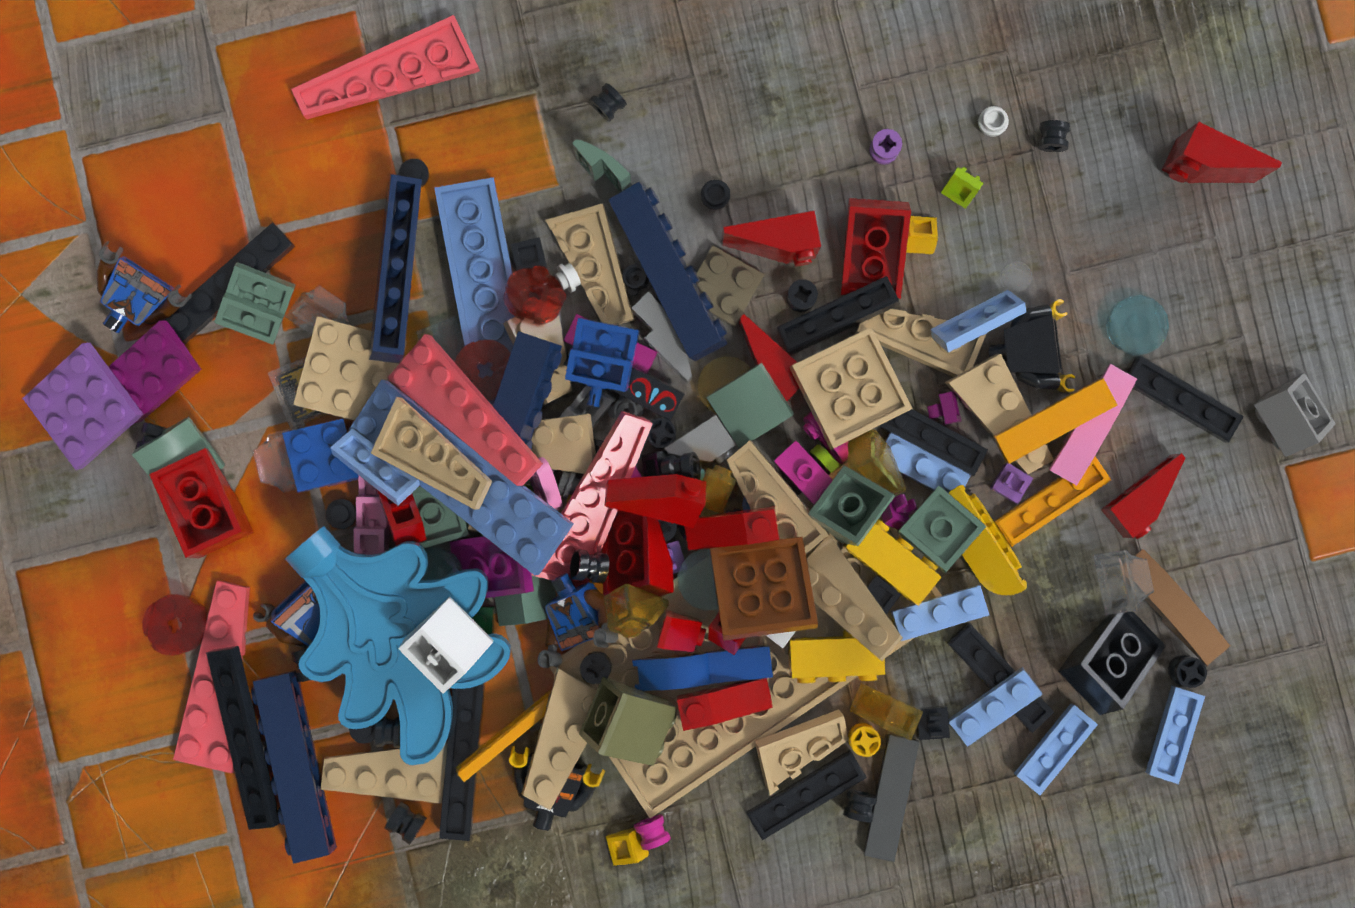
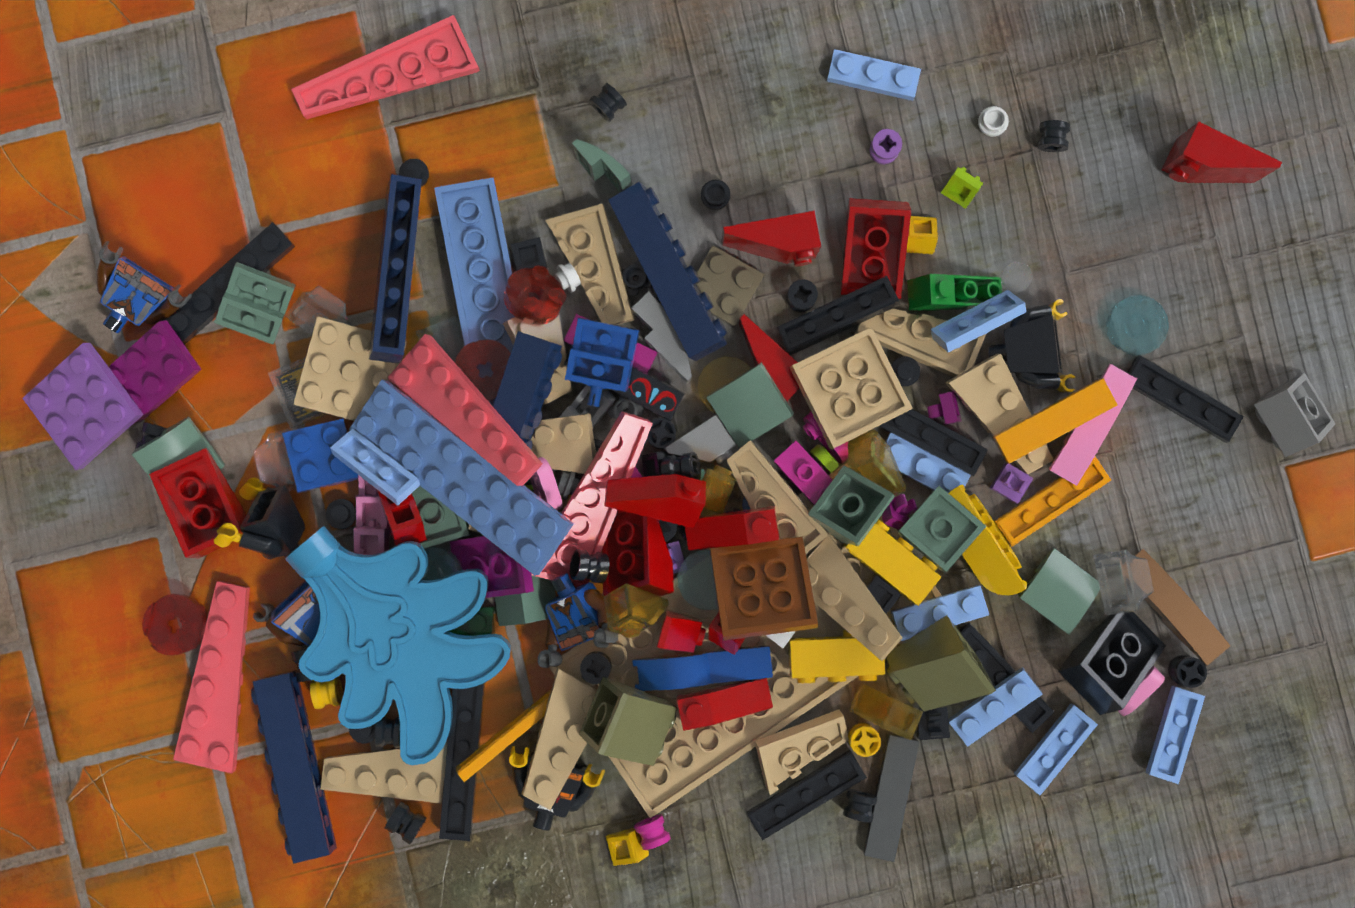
black plate [206,646,280,830] -> none
tan wing [371,397,492,510] -> none
white slope [398,597,494,694] -> none
red slope [1101,453,1185,539] -> none
none -> black torso [214,477,305,559]
none -> yellow wheel [310,676,343,709]
none -> light blue plate [827,49,921,101]
none -> olive slope [886,615,996,711]
none -> black plate [891,356,920,387]
none -> green slope [907,274,1002,311]
none -> sand green slope [1018,547,1103,635]
none -> bright pink beam [1118,665,1165,716]

